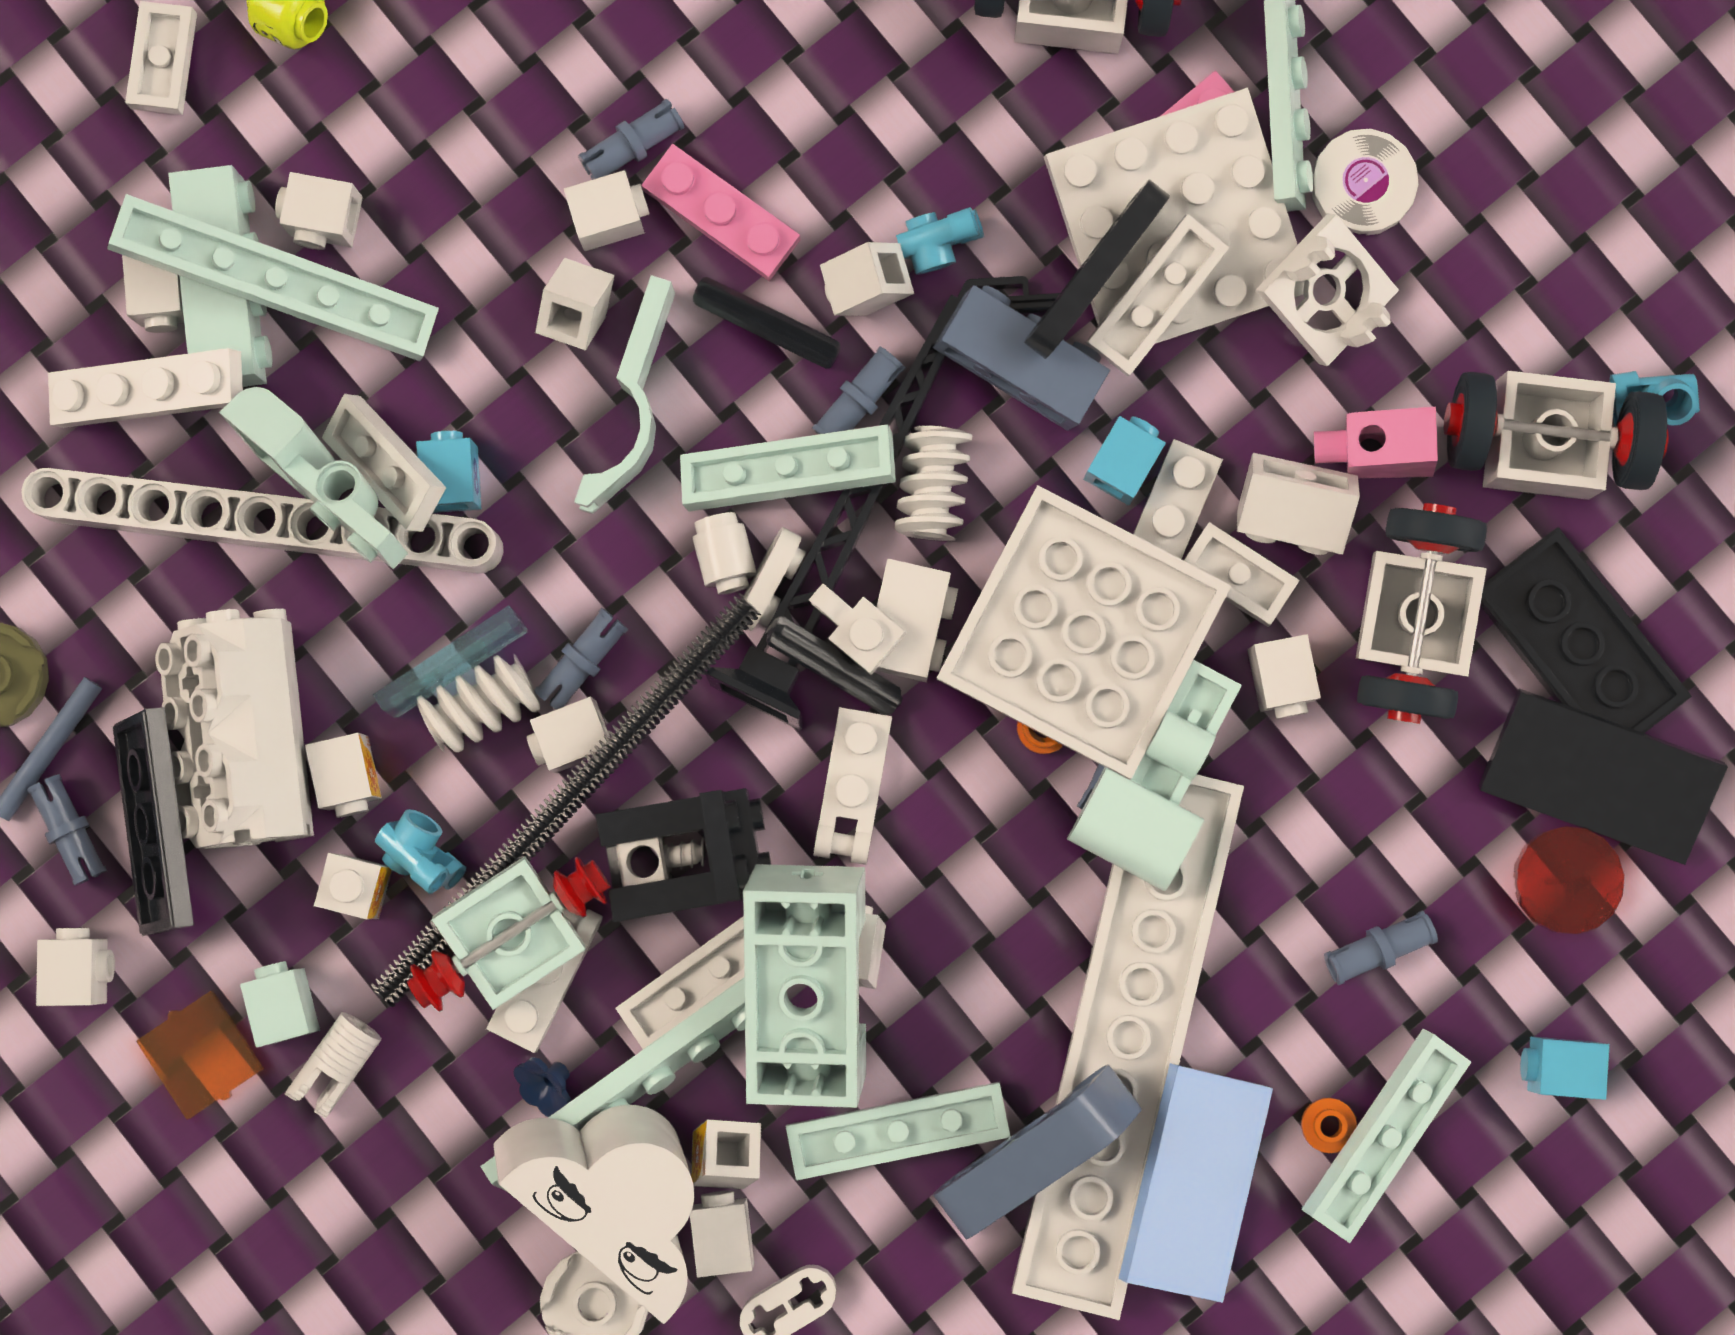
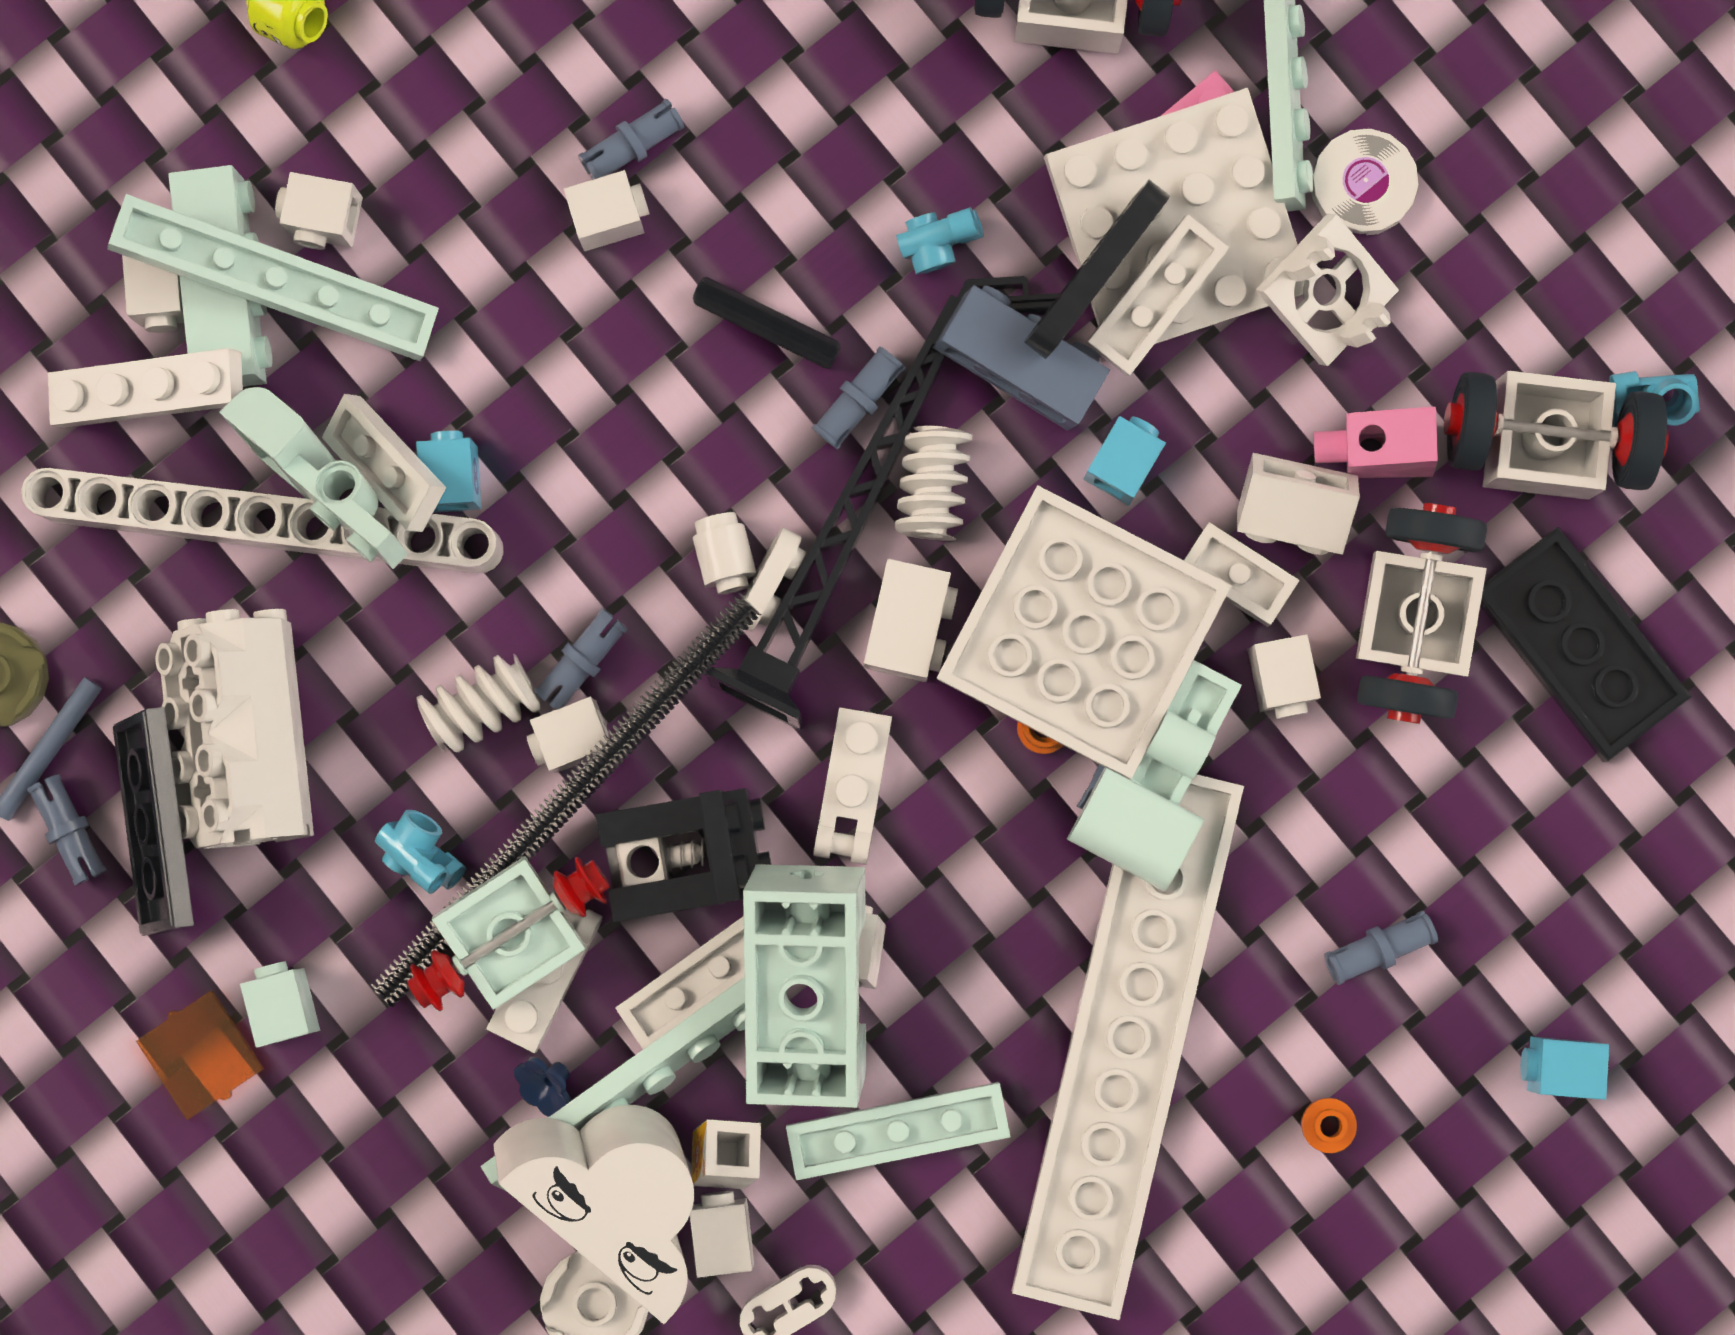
white brick [36,928,115,1006] -> none
white plate [125,1,197,115] -> none
white hinge [285,1012,382,1118] -> none
white brick [305,733,382,818] -> none
white brick [314,853,392,919] -> none
clear light blue tile [373,605,528,718] -> none
white brick [535,258,614,350] -> none
light aqua piece [574,275,675,514] -> none
bright pink plate [641,143,801,282] -> none
light aqua plate [680,424,896,512] -> none
black axle [765,617,903,715] -> none
white plate [809,583,906,675] -> none
white brick [820,242,914,316] -> none
sand blue beam [933,1064,1142,1240] -> none
light blue tile [1118,1063,1273,1303] -> none
white plate [1133,439,1223,559] -> none
light aqua plate [1301,1029,1471,1243] -> none
black tile [1478,688,1728,865] -> none
clear red tile [1513,826,1625,934] -> none

